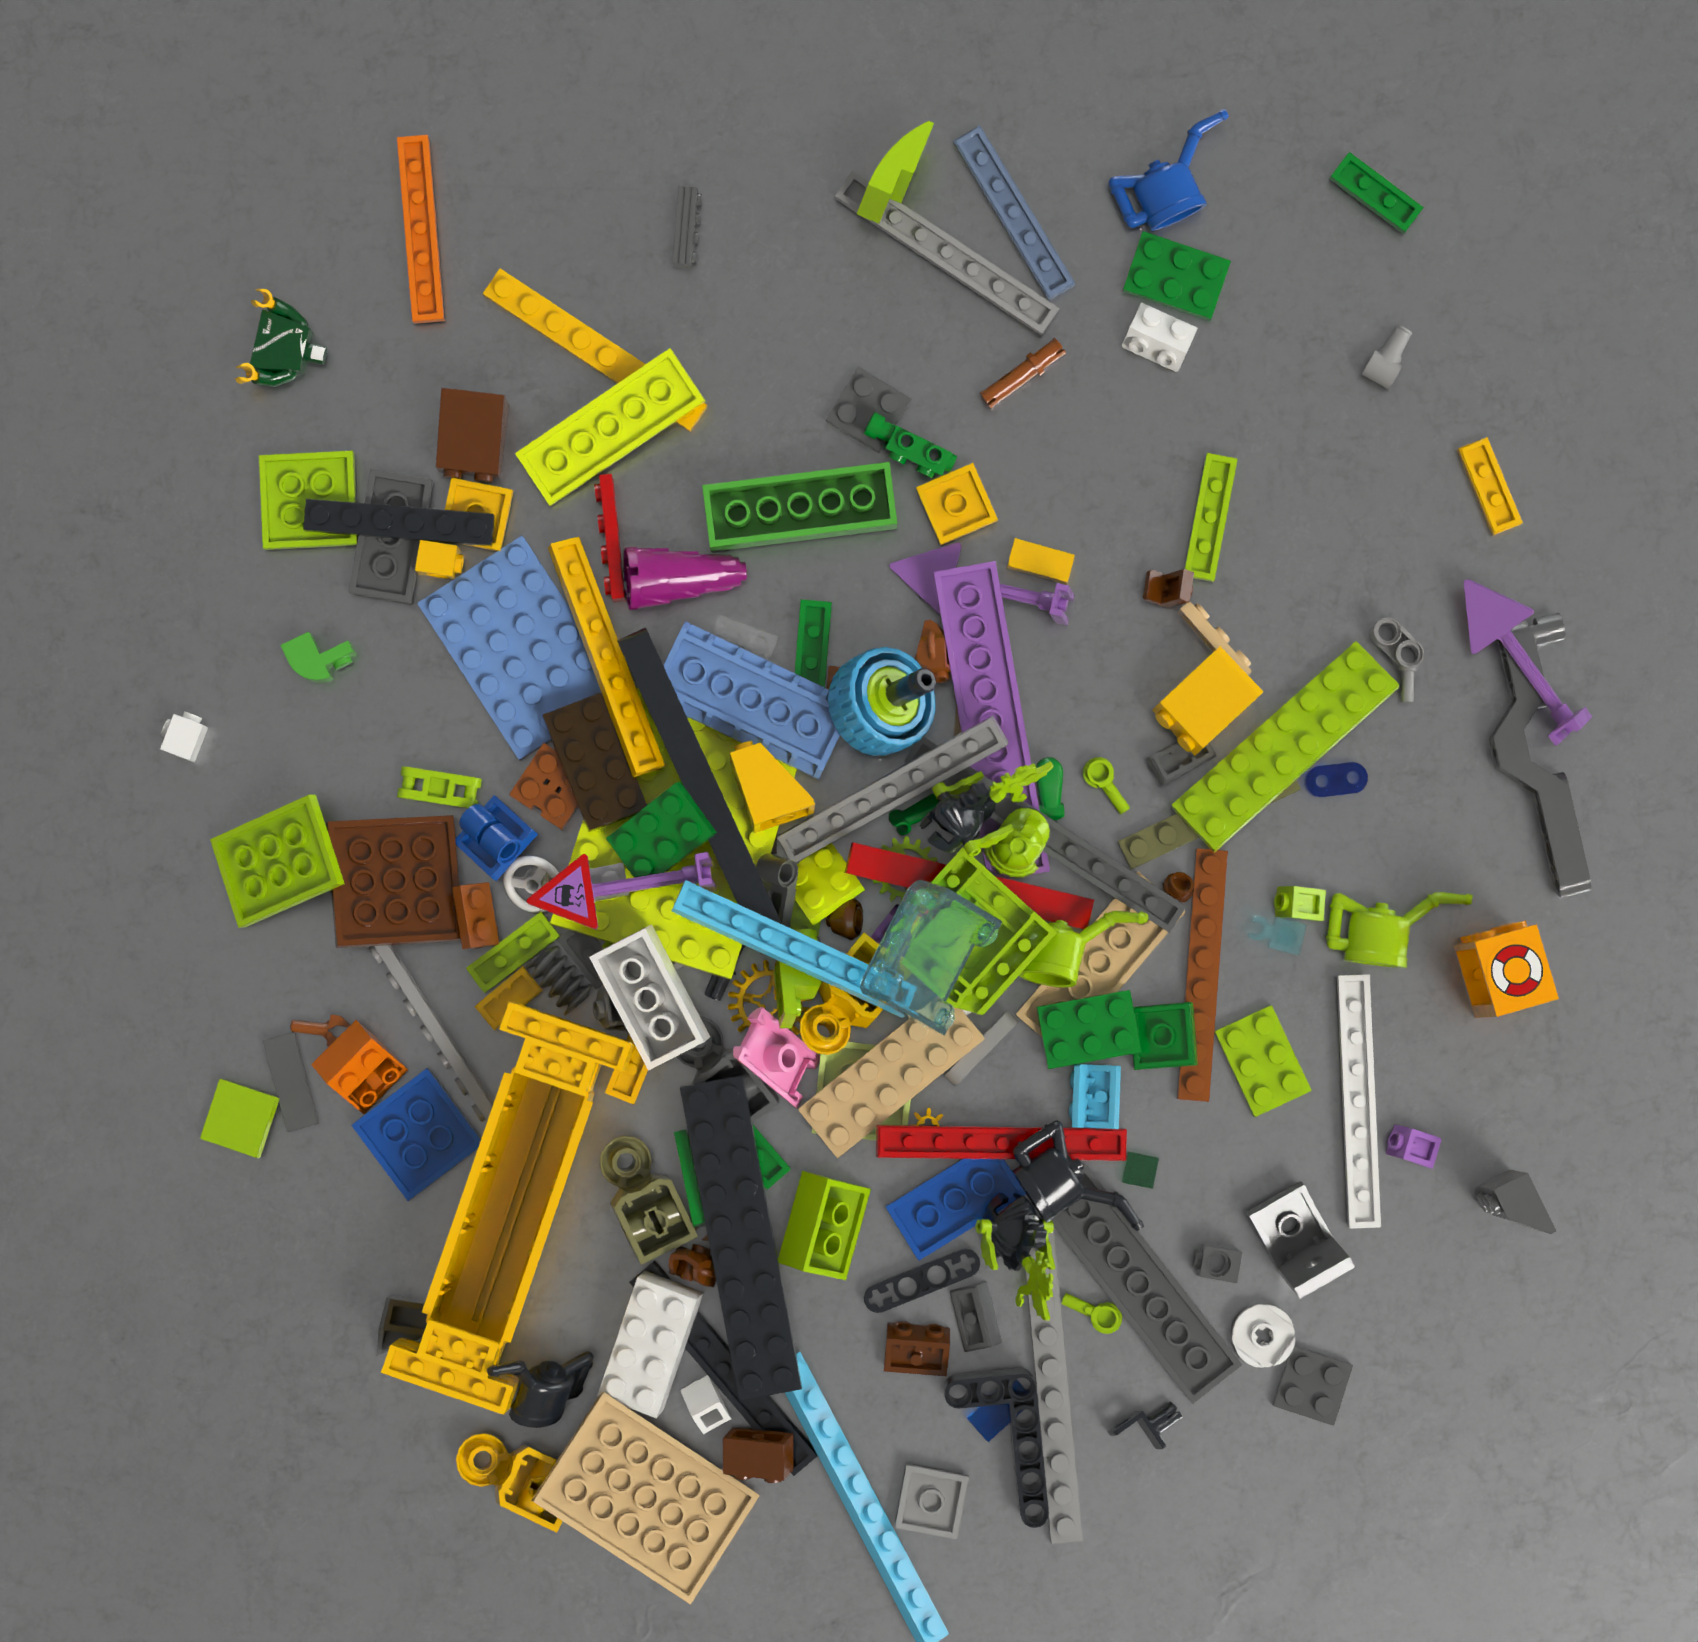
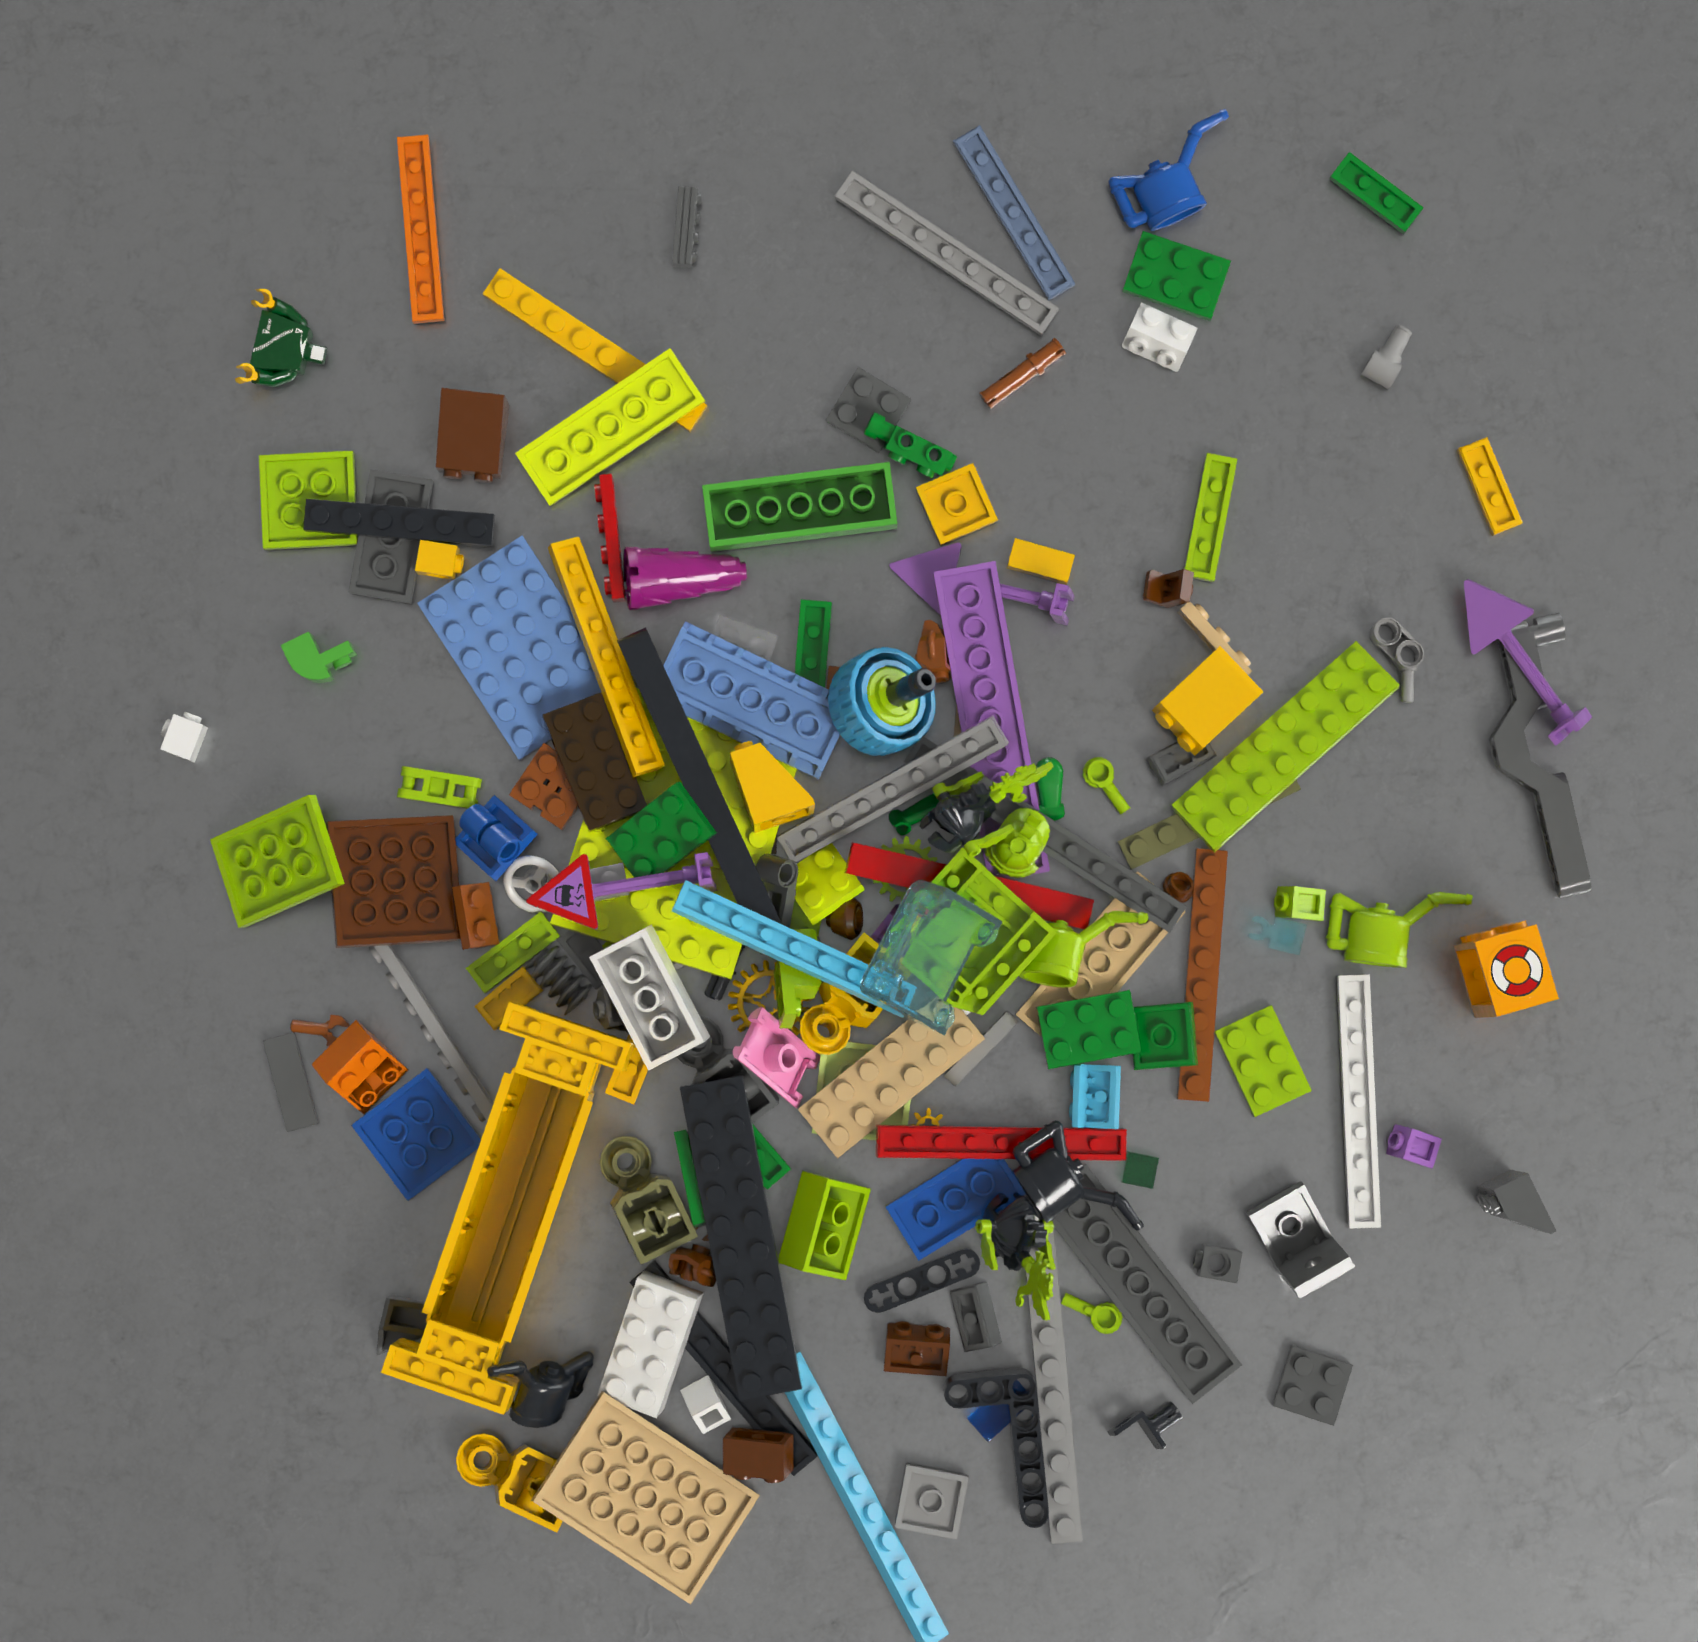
lime tile [200,1079,280,1158] -> none
yellow plate [445,477,514,551] -> none
lime slope [857,121,934,224] -> none
white plate [1231,1304,1295,1368] -> none
clear blue plate [1304,762,1368,798] -> none

